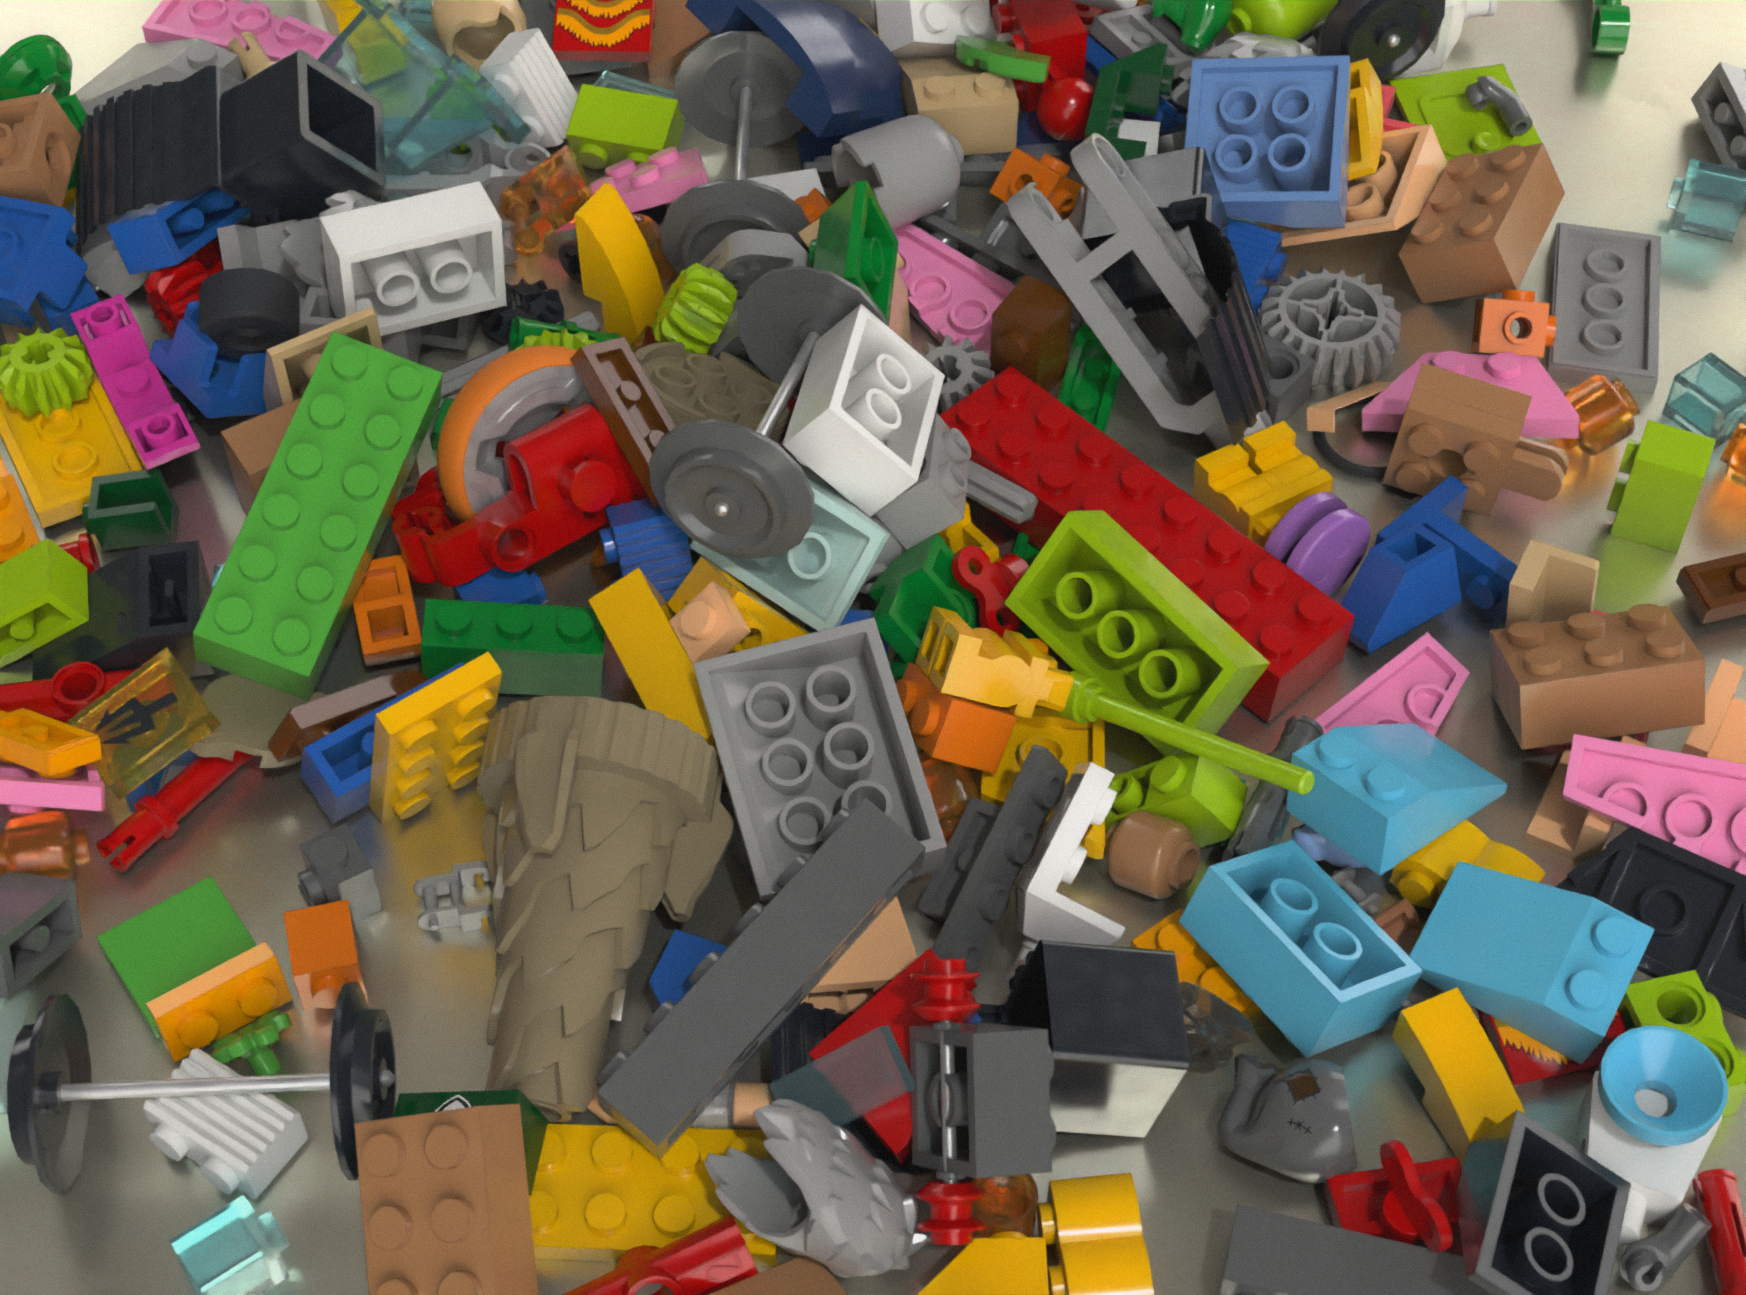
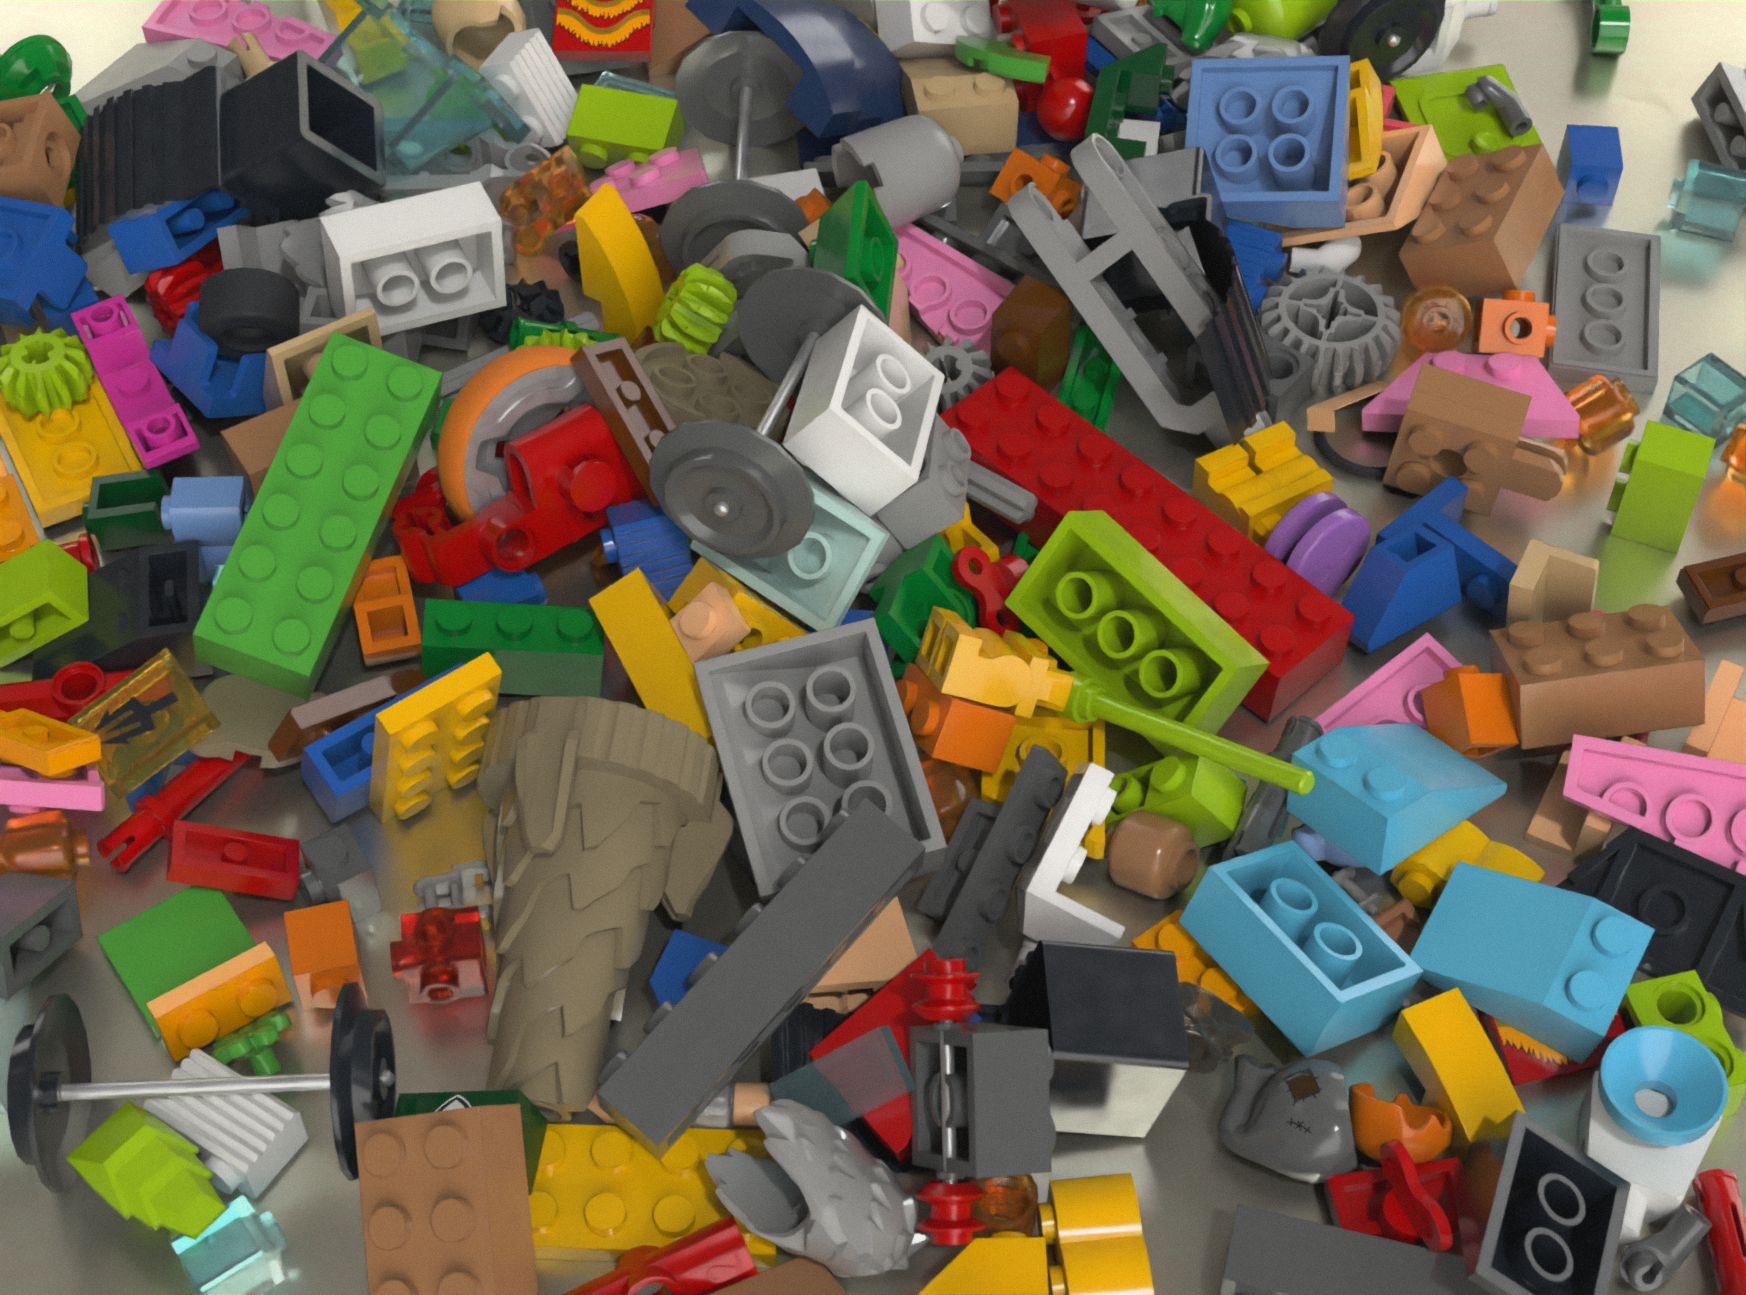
none -> lime connector [65,1100,227,1251]
none -> medium blue brick [161,476,253,583]
none -> red plate [166,819,300,901]
none -> clear red brick [390,906,489,1004]
none -> white arm [1289,236,1362,274]
none -> orange hair [1348,1082,1453,1164]
none -> clear orange head [1400,280,1472,353]
none -> orange brick [1421,665,1520,759]
none -> blue brick [1557,124,1623,206]

